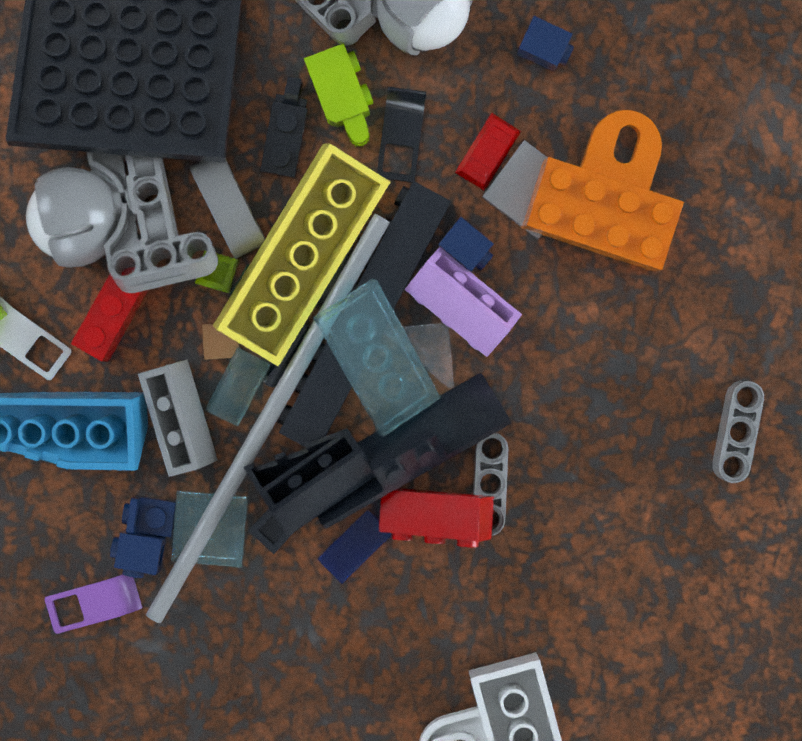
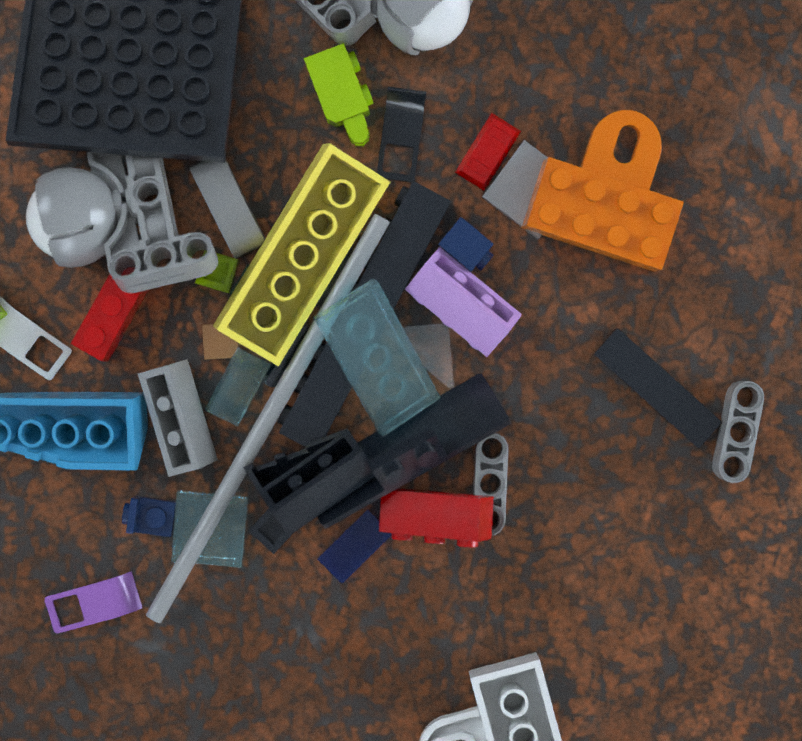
dark blue brick [110,529,167,578] -> none
black hinge [260,77,308,179] -> none
dark blue brick [516,16,574,72] -> none
none -> black tile [593,328,722,448]

